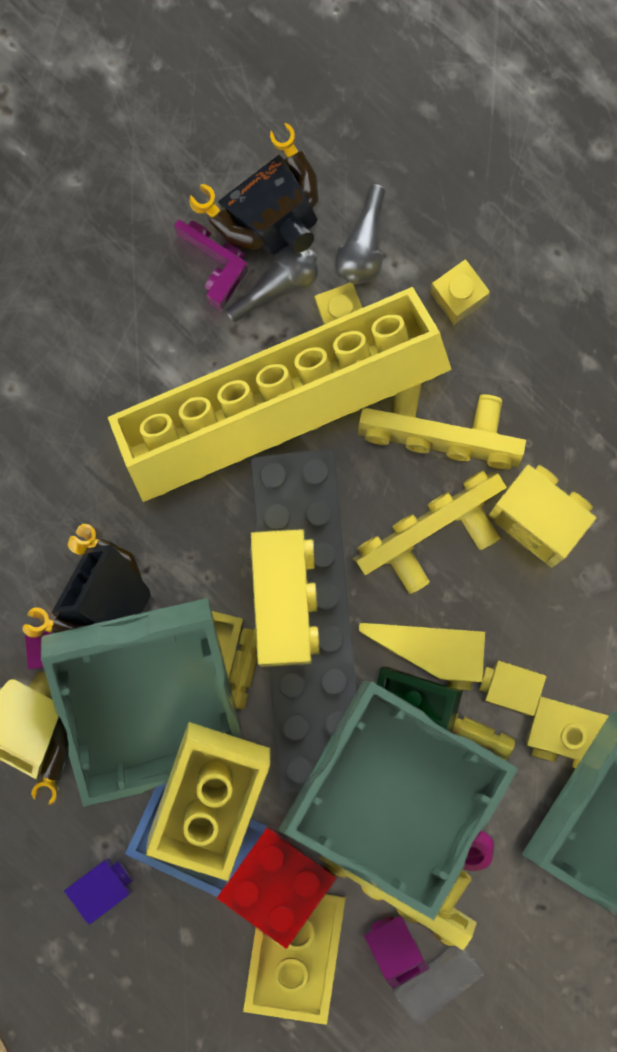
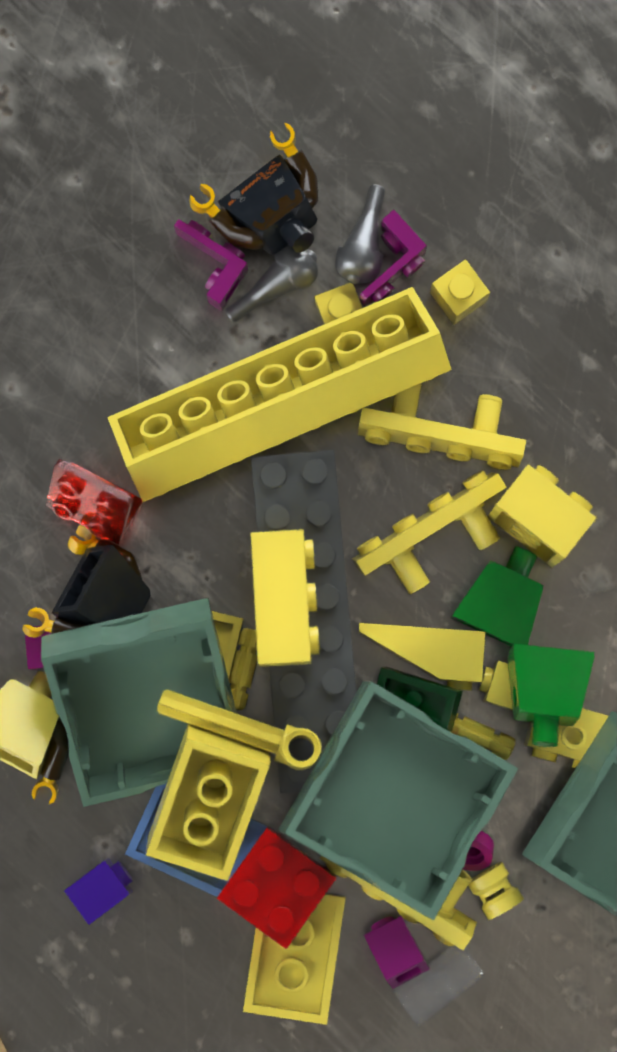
none -> clear red bracket [46,459,143,545]
none -> light yellow axle [157,690,321,770]
none -> magenta bracket [359,209,427,307]
none -> green torso [451,546,544,647]
none -> light yellow wheel [468,862,524,920]
none -> green torso [507,644,595,747]

